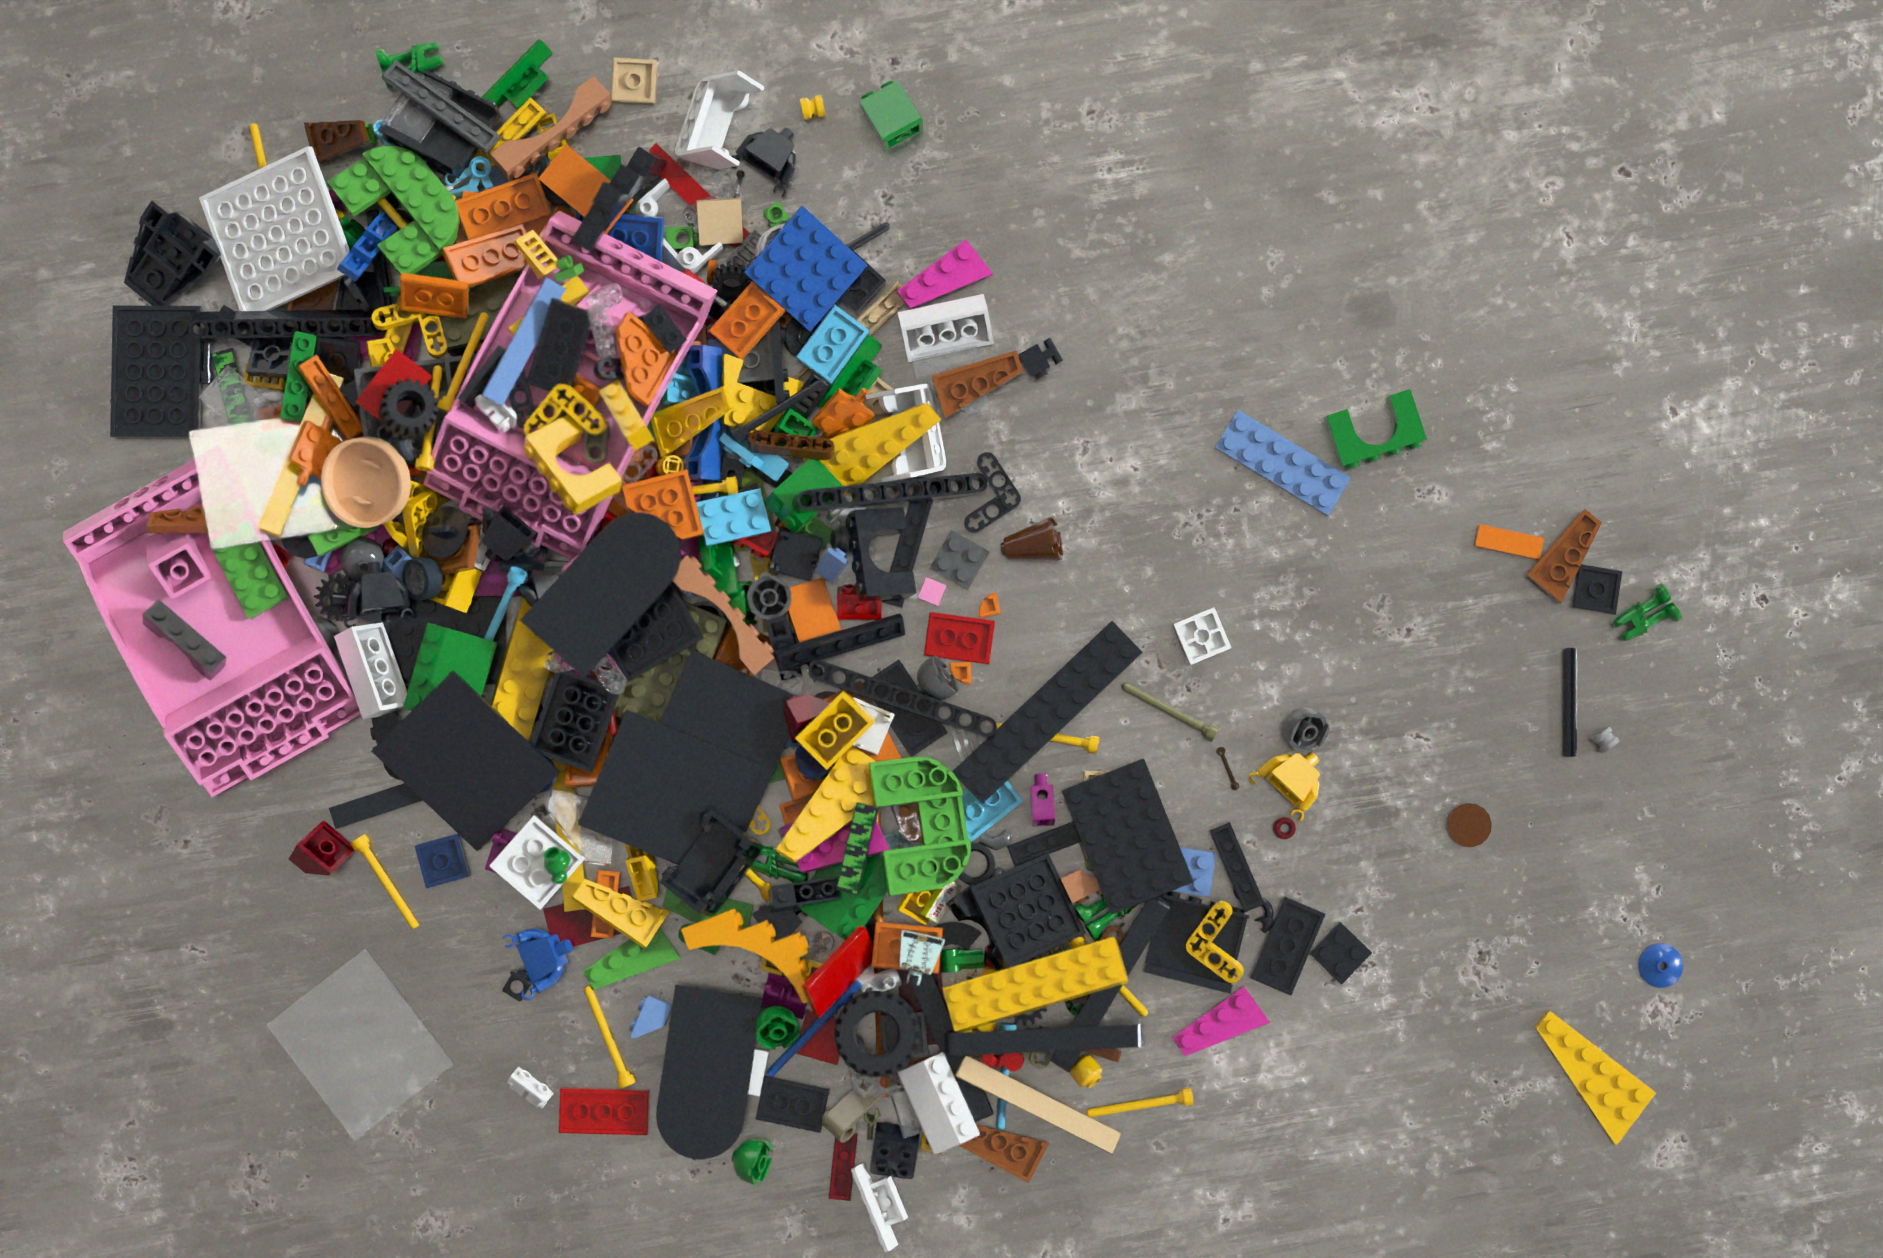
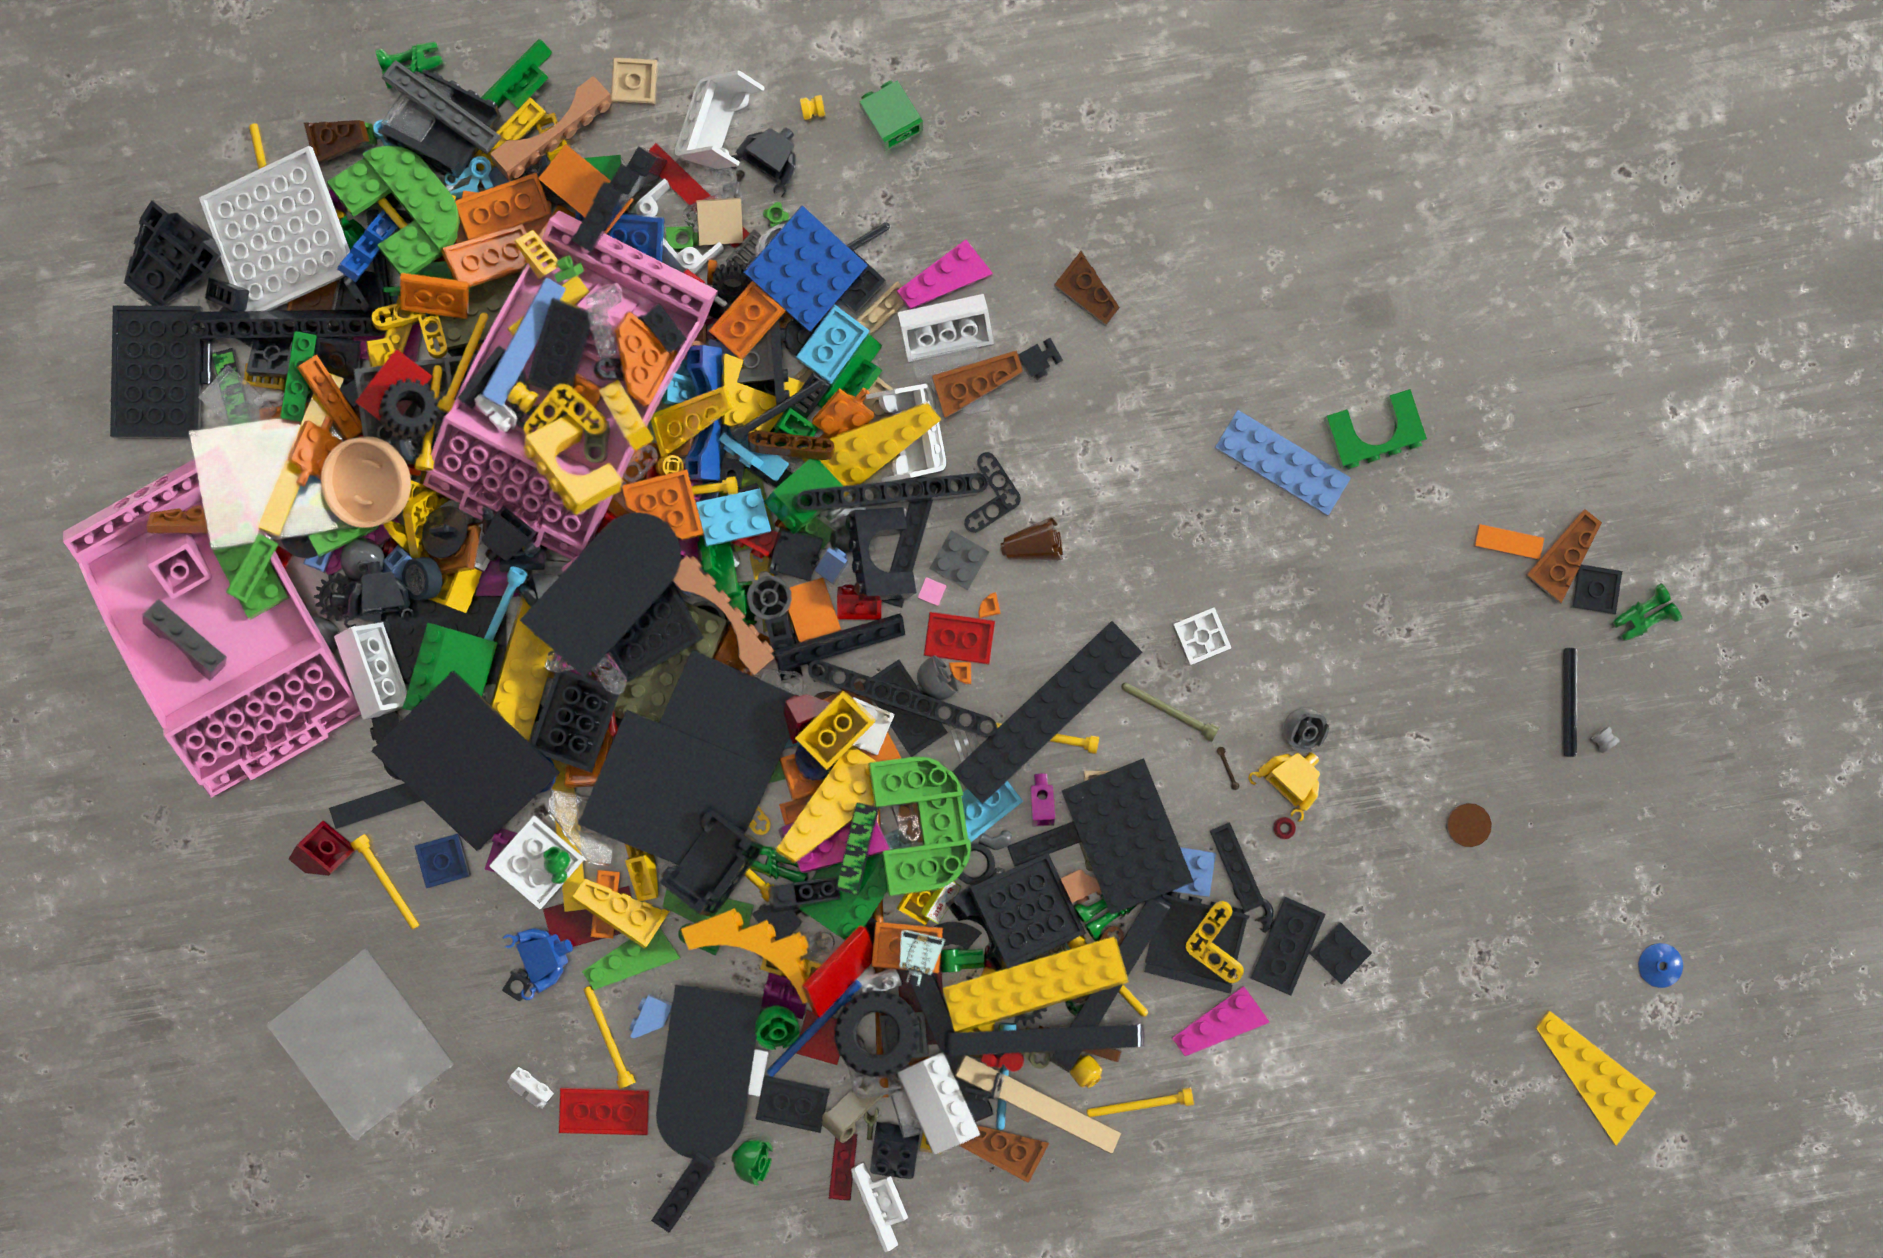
none -> black slope [205,277,249,311]
none -> bright green plate [226,533,278,603]
none -> yellow wheel [507,382,539,413]
none -> black tile [651,1152,716,1233]
none -> black bracket [965,1072,1004,1102]
none -> reddish brown wing [1054,250,1120,326]

